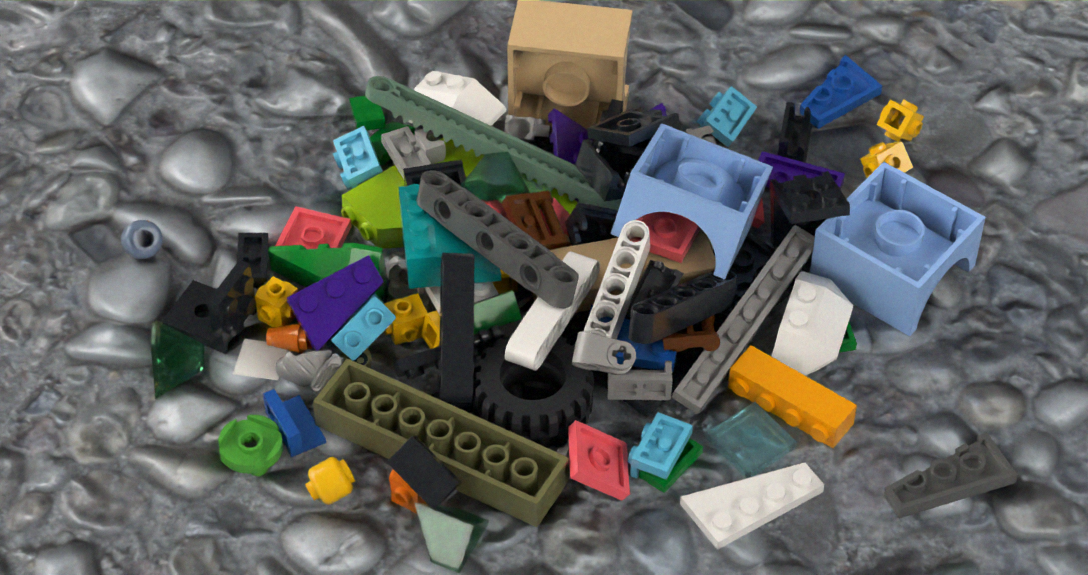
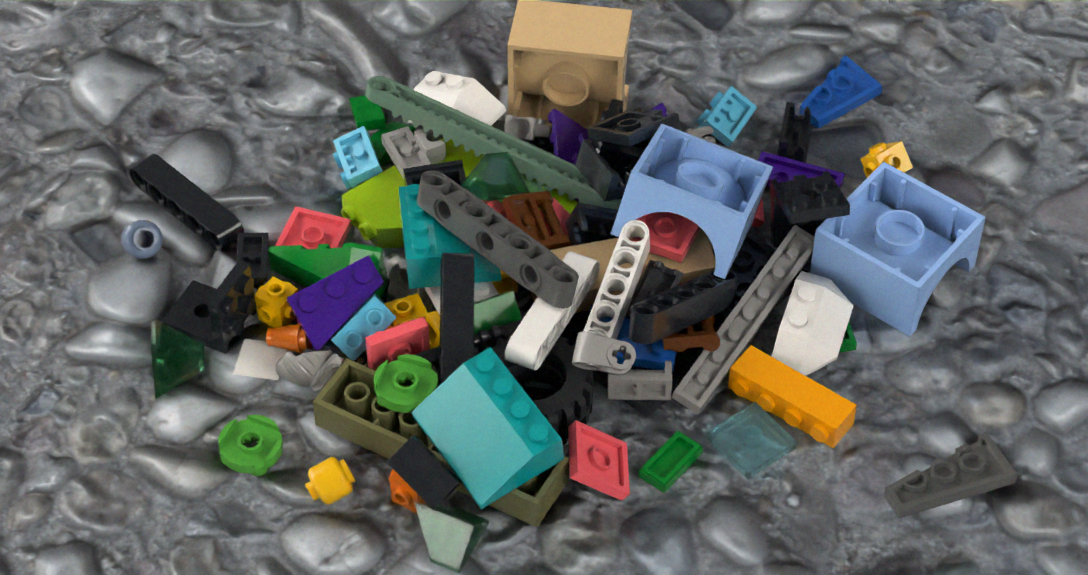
blue panel [263,389,326,458] -> none
medium azure bracket [628,412,693,480] -> none
white wing [680,462,824,550] -> none
yellow brick [876,99,924,142] -> none
none -> black beam [129,153,244,251]
none -> coral plate [365,317,430,371]
none -> bright green plate [374,354,438,414]
none -> teal slope [411,347,564,509]

